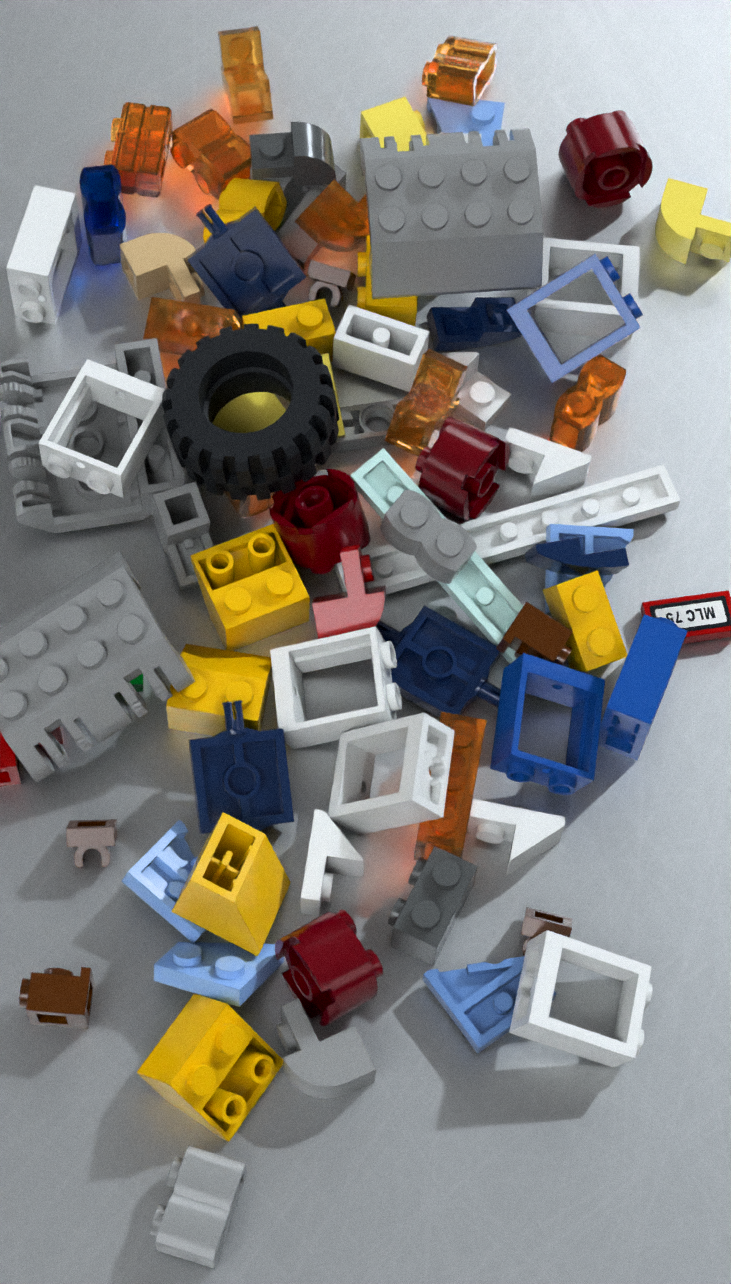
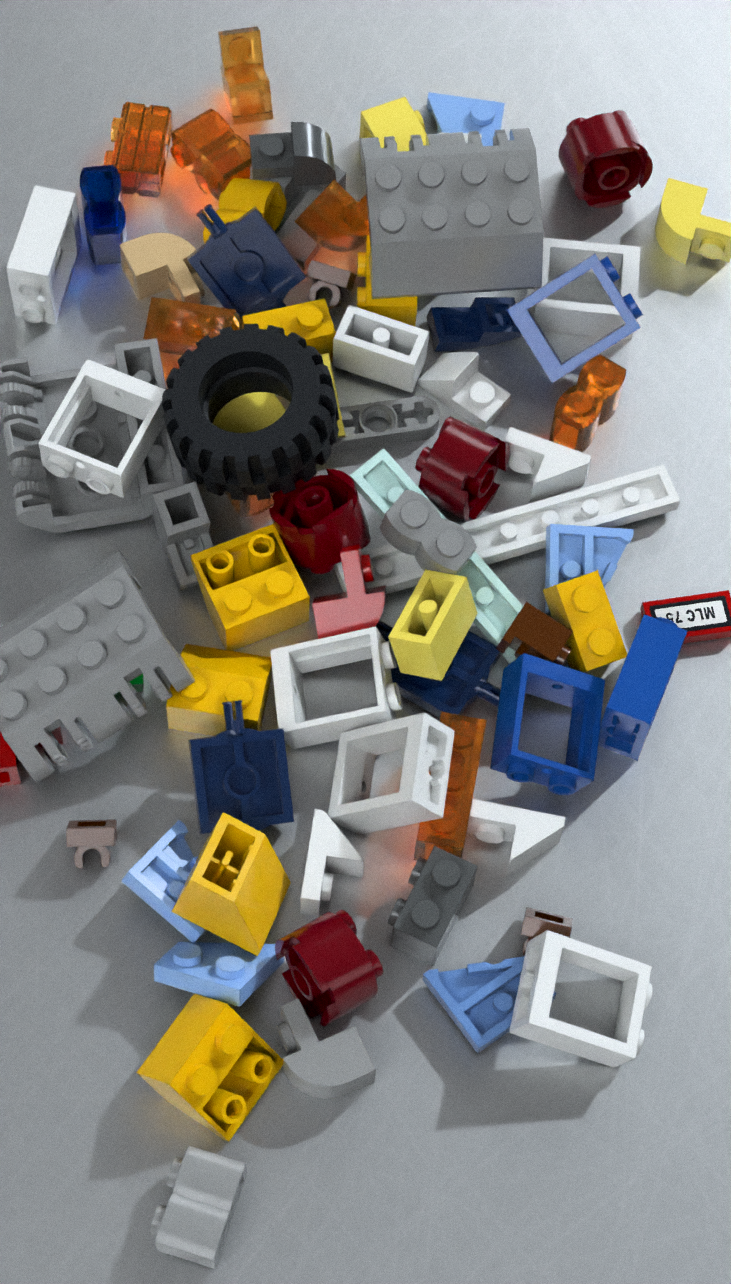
reddish brown brick [19,967,95,1029] -> none
clear orange brick [384,349,468,457] -> none
clear orange brick [422,35,498,106] -> none
dark blue slope [525,537,629,576] -> none
none -> light yellow brick [388,569,478,681]

